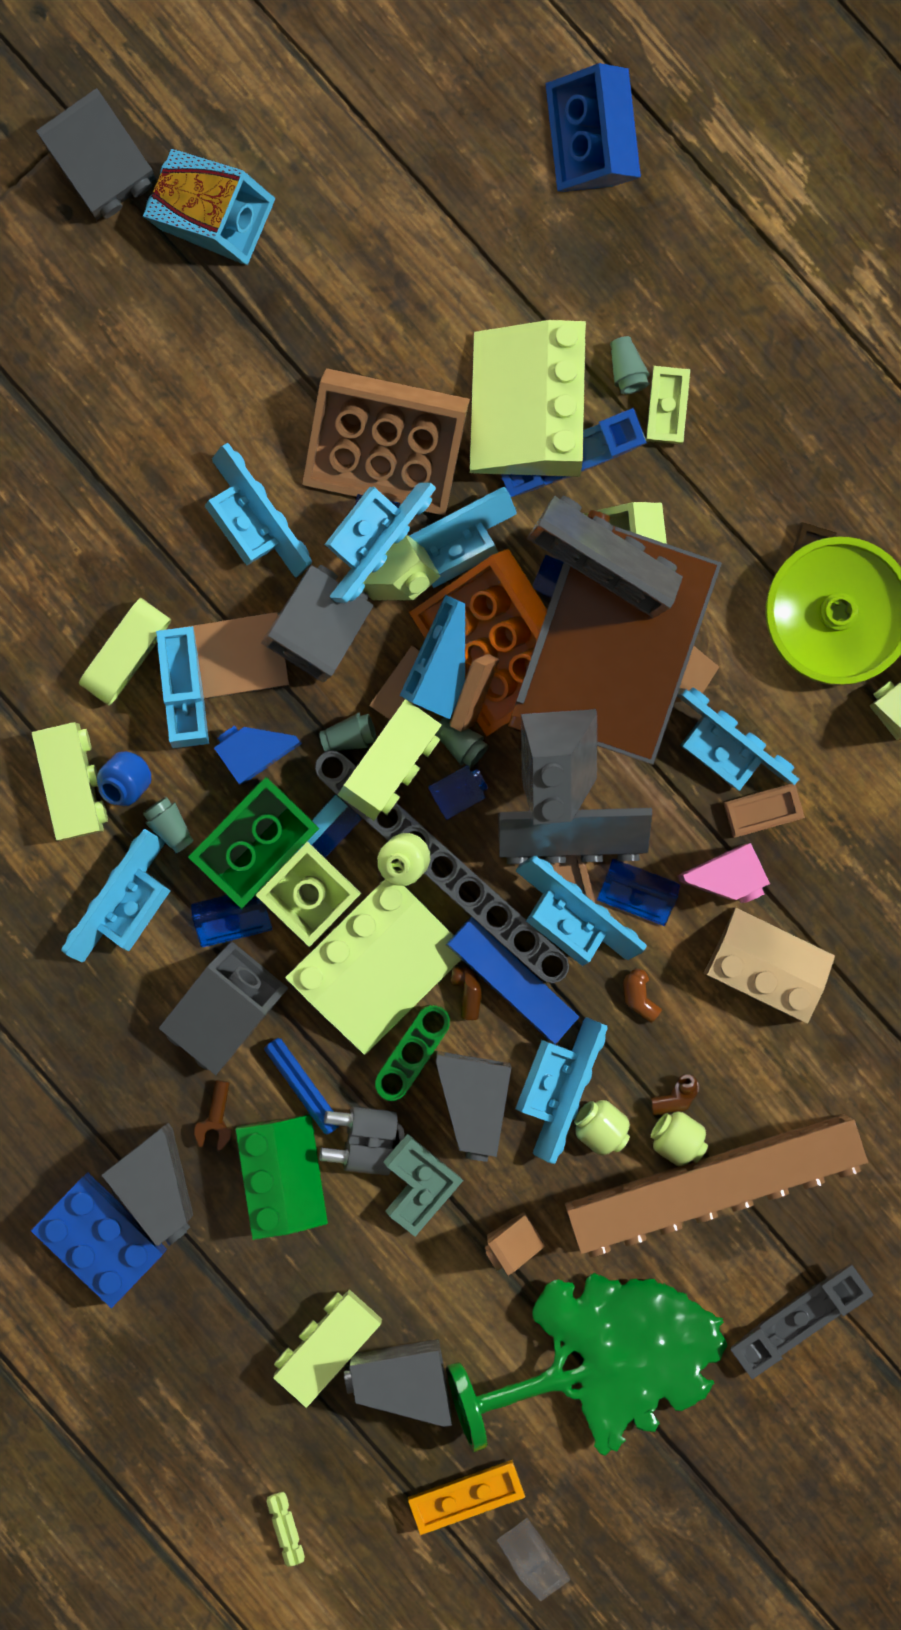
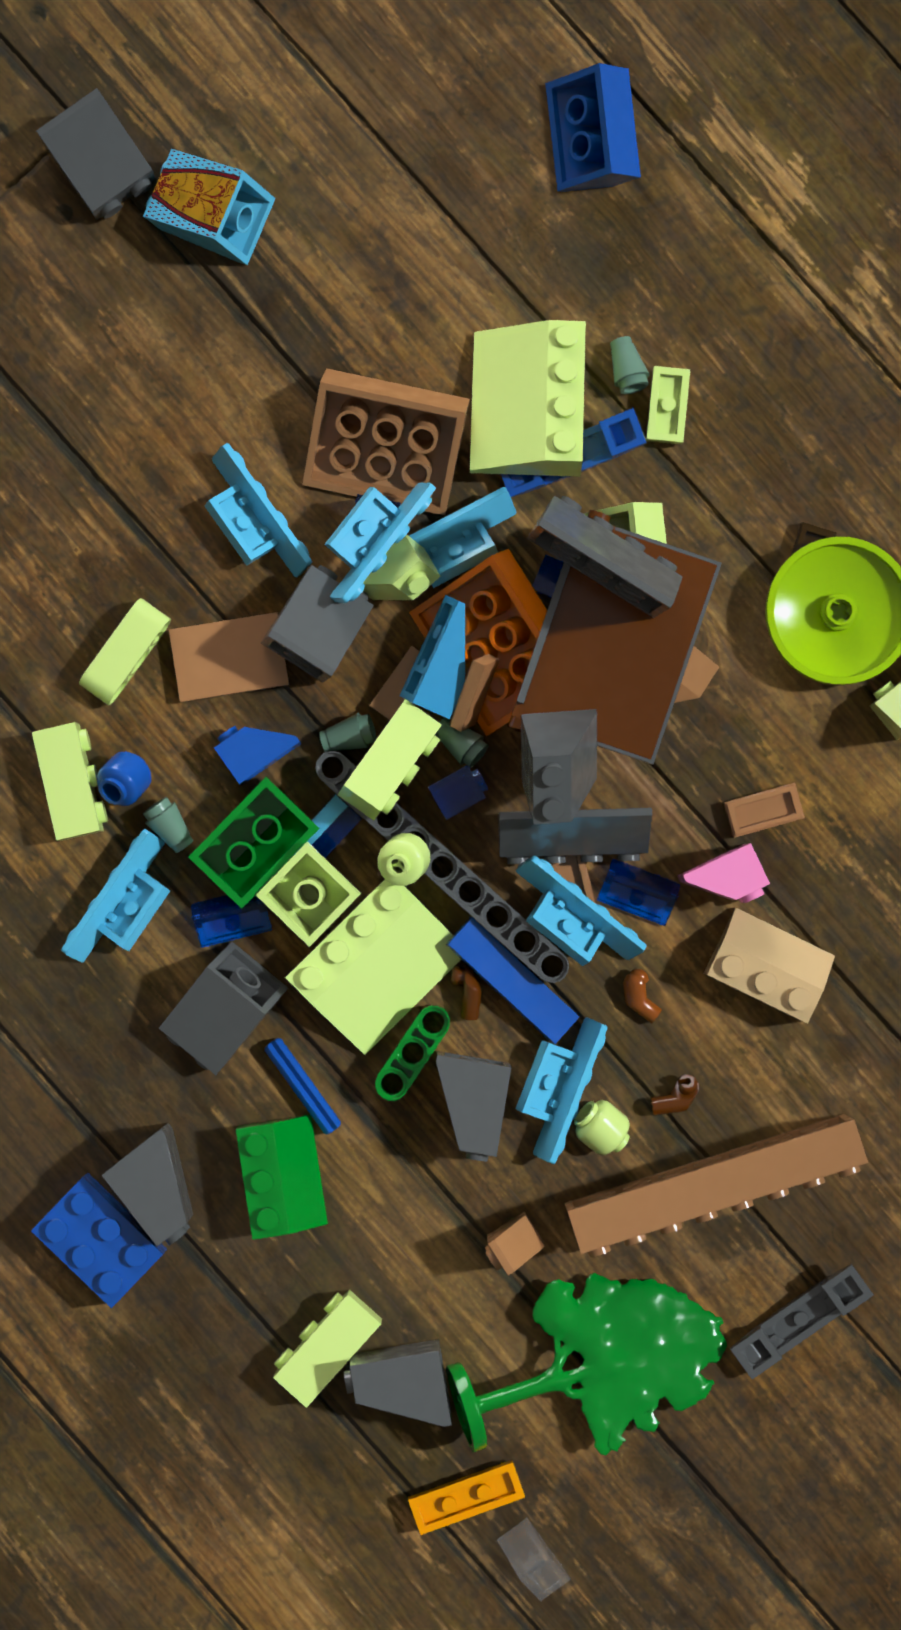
medium azure slope [156,626,209,748] -> none
reddish brown bar [194,1080,233,1151] -> none
yellowish green axle [266,1492,305,1567] -> none
dark grey piece [320,1106,404,1176] -> none
sand green plate [383,1134,463,1237] -> none
yellowish green head [651,1111,708,1167] -> none
medium azure bracket [677,687,799,791] -> none

